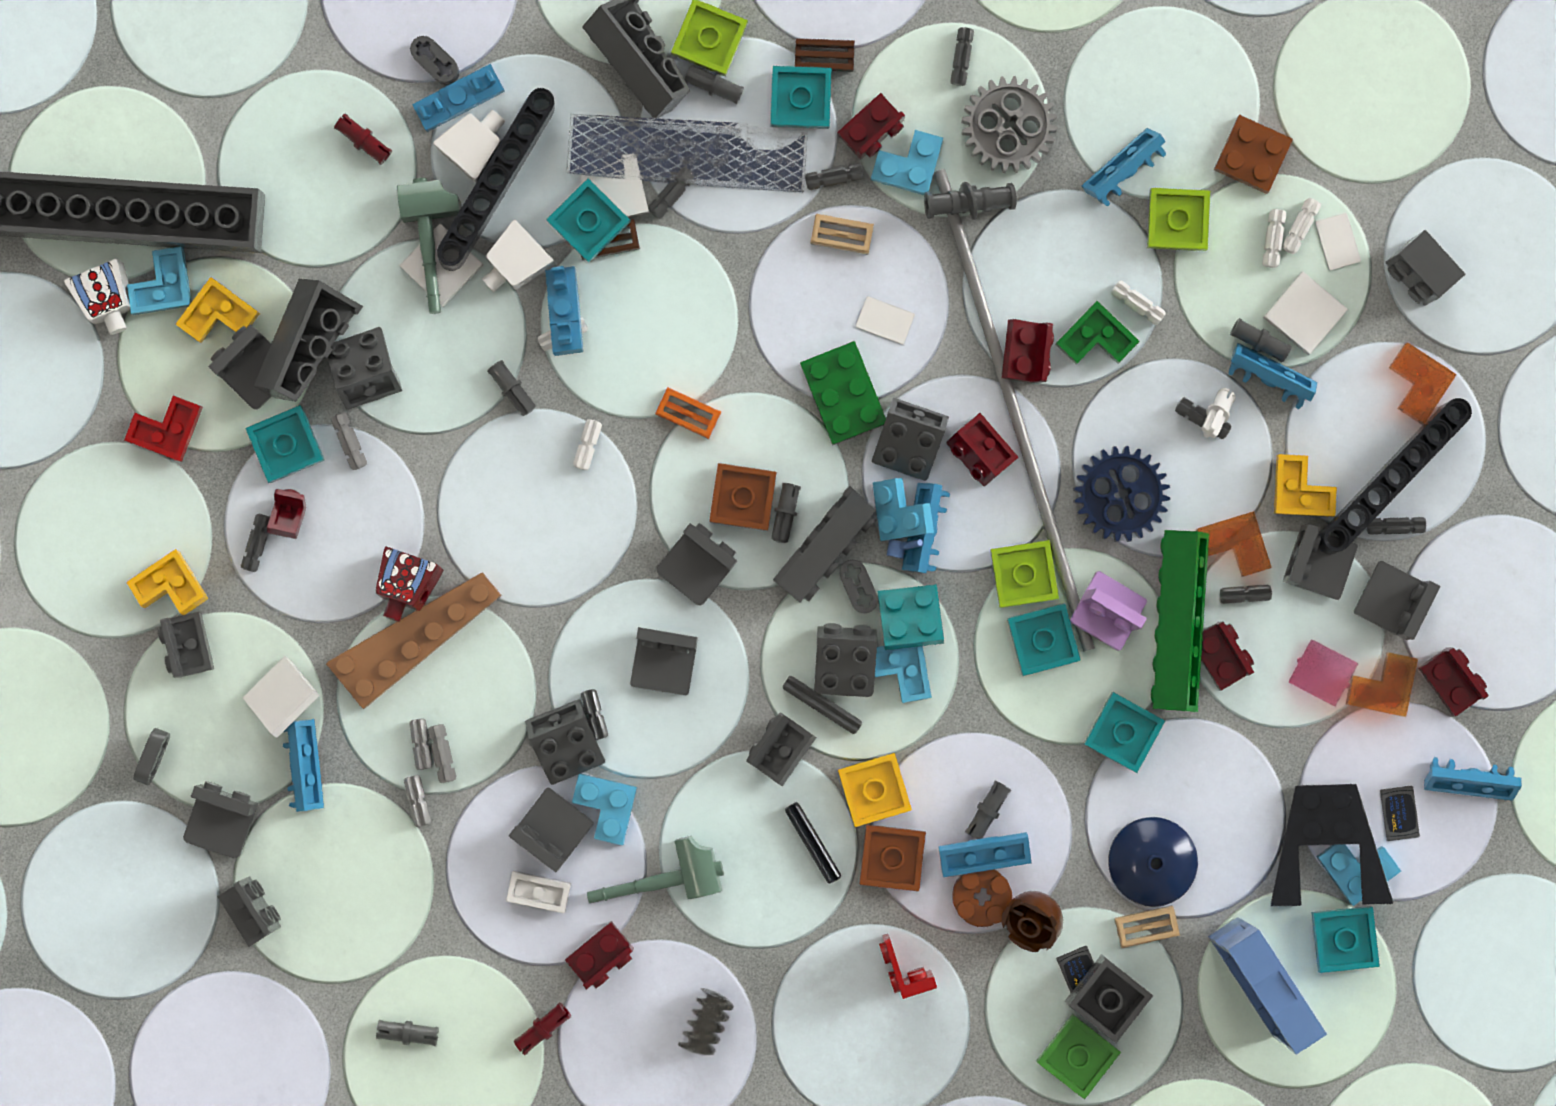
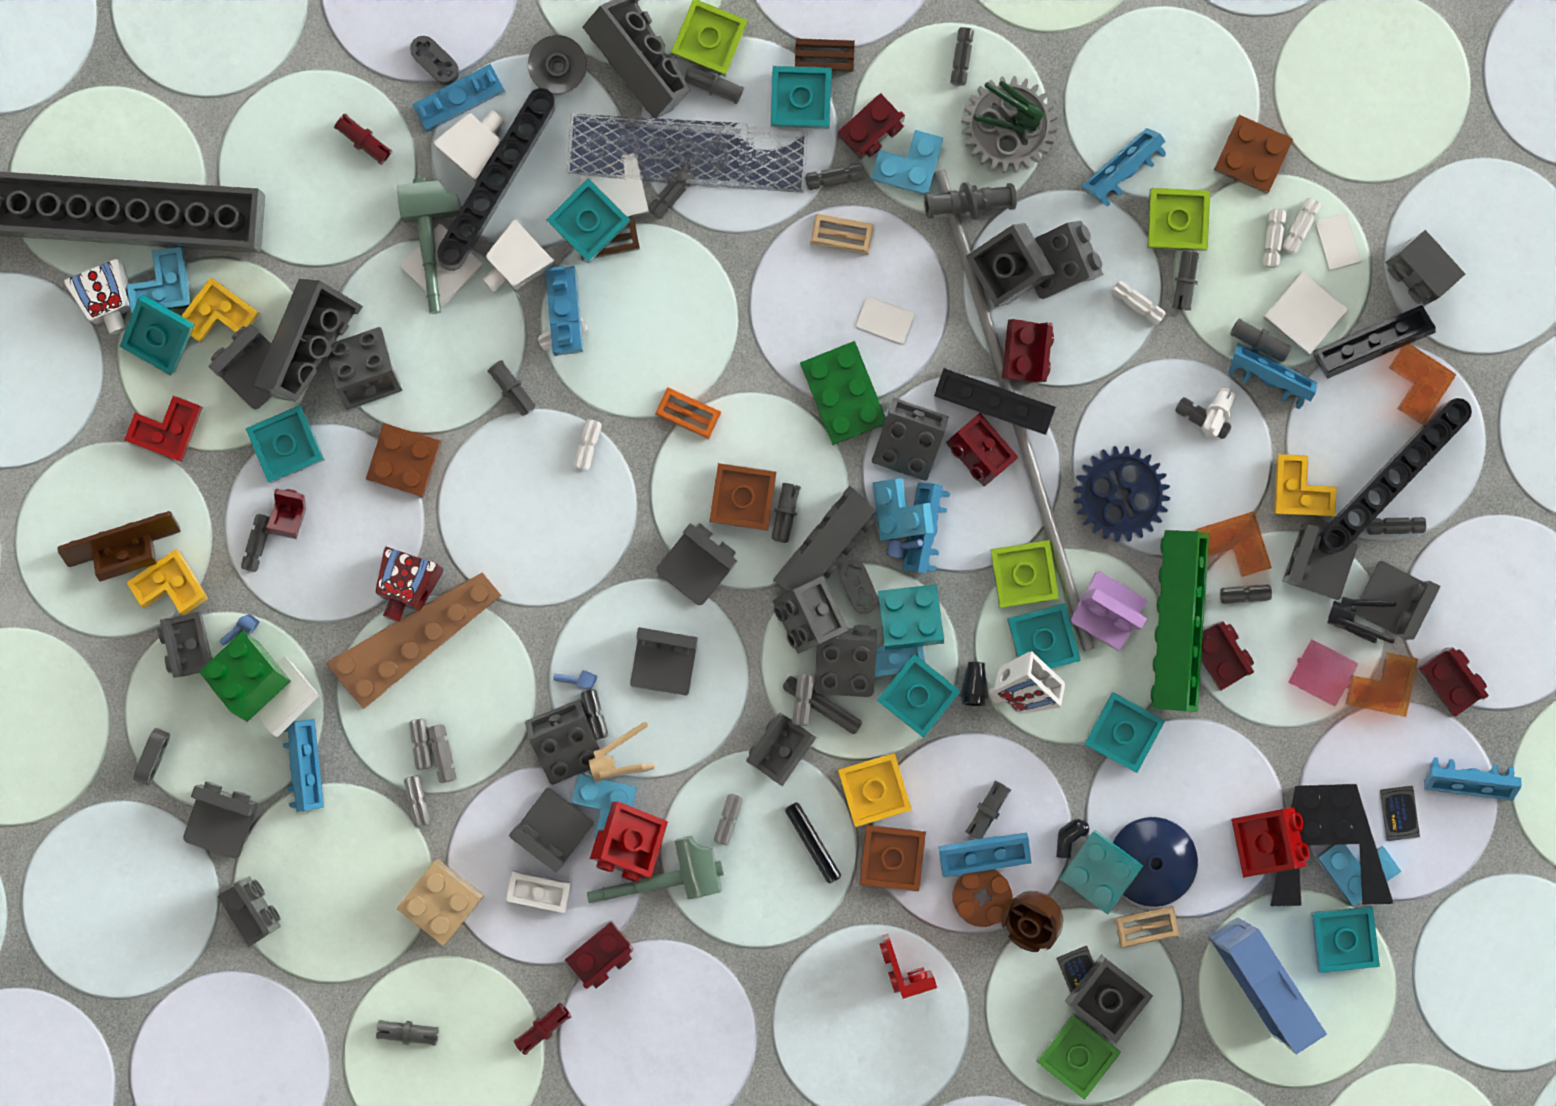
light grey axle [331,413,367,470] -> none
clear smoke piece [678,988,734,1056] -> none
green plate [1055,301,1140,365] -> none
none -> reddish brown bracket [57,511,181,582]
none -> teal plate [119,295,195,376]
none -> green brick [199,631,291,722]
none -> medium blue hand [220,614,260,646]
none -> dark orange plate [366,423,441,498]
none -> tan brick [396,859,485,946]
none -> dark grey dish [528,35,587,94]
none -> medium blue hand [553,670,597,689]
none -> tan plant [588,722,655,783]
none -> red plate [590,801,668,882]
none -> light grey piece [714,794,743,845]
none -> dark grey bracket [773,576,848,654]
none -> light grey piece [792,674,814,726]
none -> teal plate [876,654,961,738]
none -> black tile [934,368,1056,435]
none -> black cone [959,662,989,706]
none -> dark grey brick [966,223,1055,307]
none -> dark green plant [973,81,1044,135]
none -> white torso [989,651,1065,714]
none -> dark grey bracket [1035,221,1104,299]
none -> black arm [1056,819,1090,858]
none -> teal plate [1059,830,1144,915]
none -> dark grey axle [1172,250,1199,311]
none -> red plate [1231,807,1309,878]
none -> black tile [1314,305,1436,379]
none -> black plant [1327,597,1397,643]

